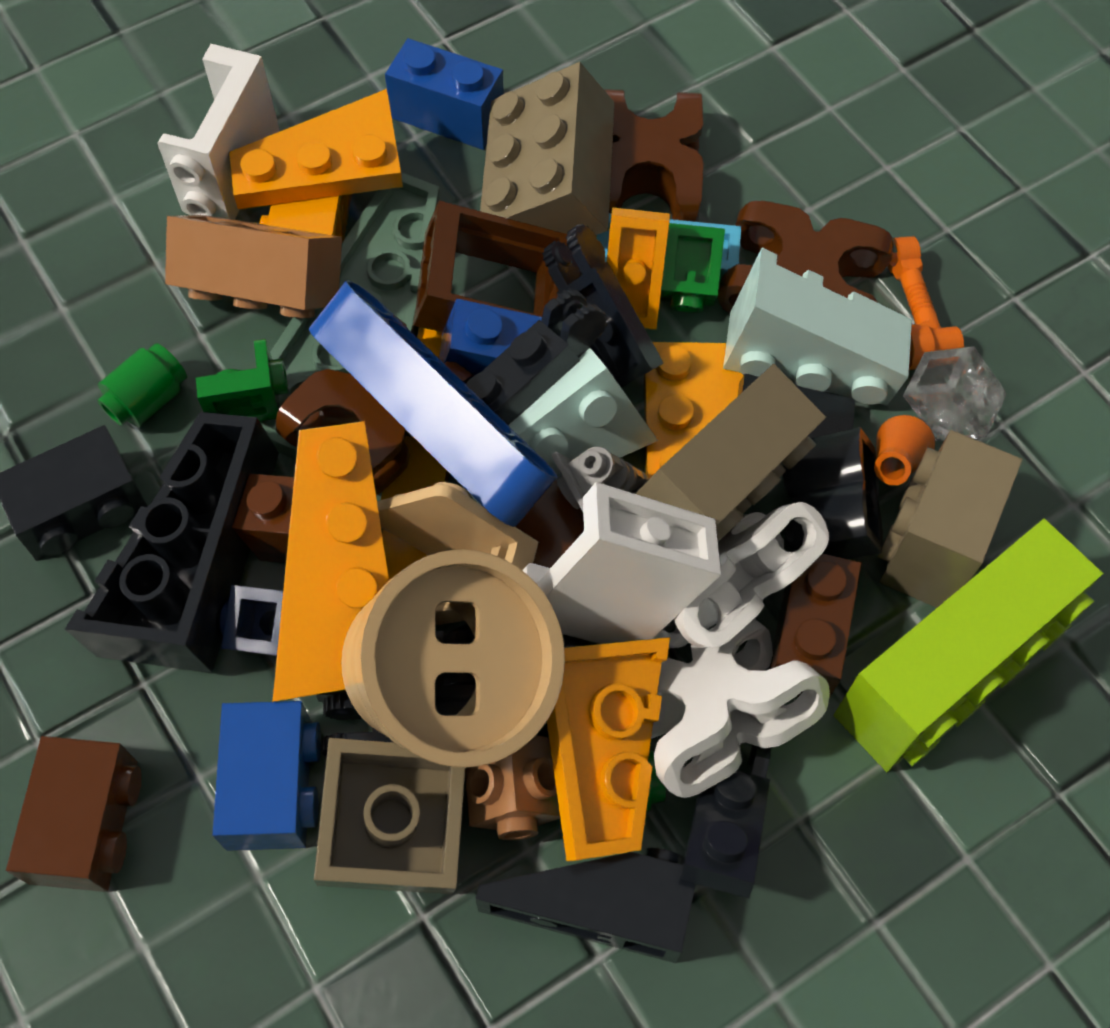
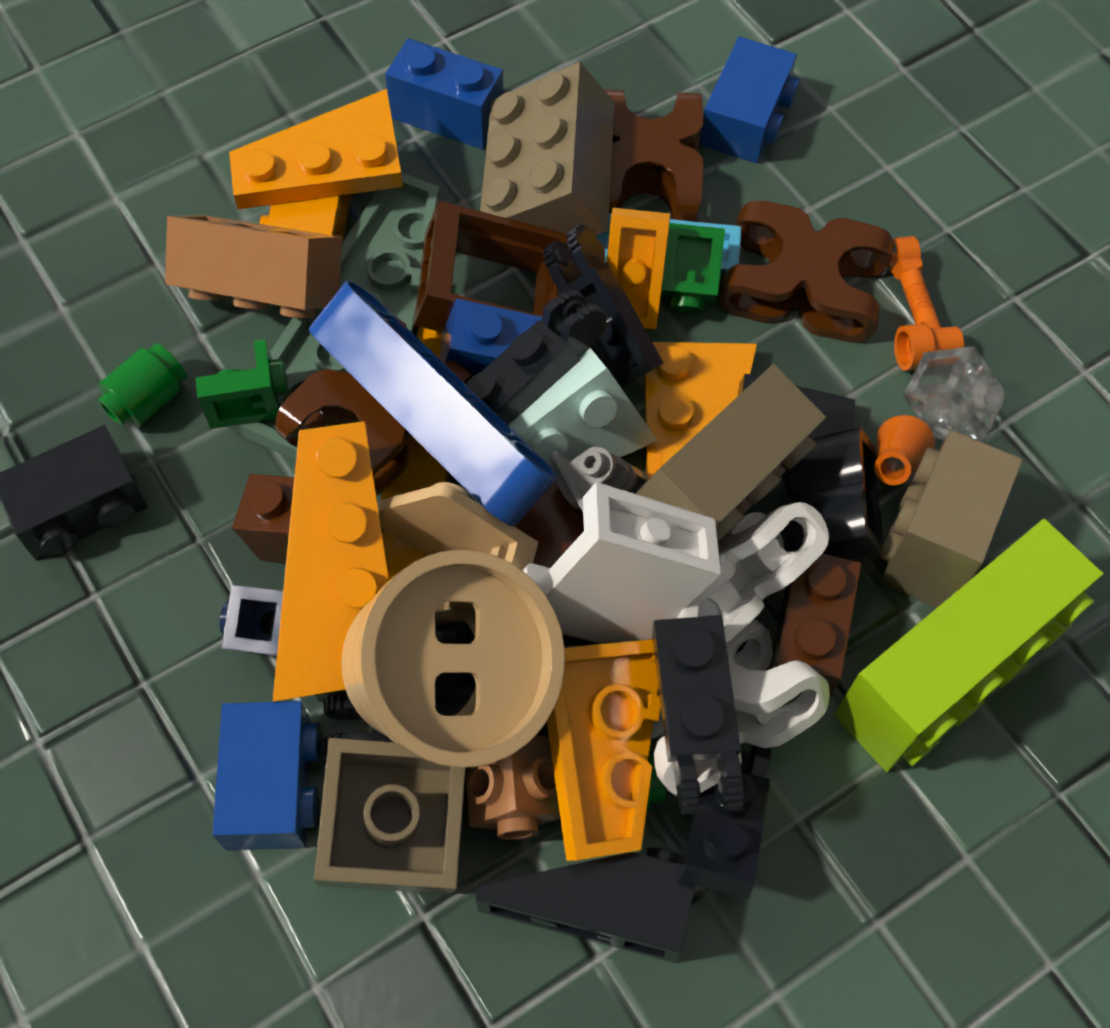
reddish brown brick [6,736,142,892] -> none
black wedge [65,412,279,673] -> none
white panel [157,44,280,220] -> none
light aqua wedge [723,247,912,406] -> none
none -> black hinge [652,615,744,815]
none -> blue brick [699,36,800,164]

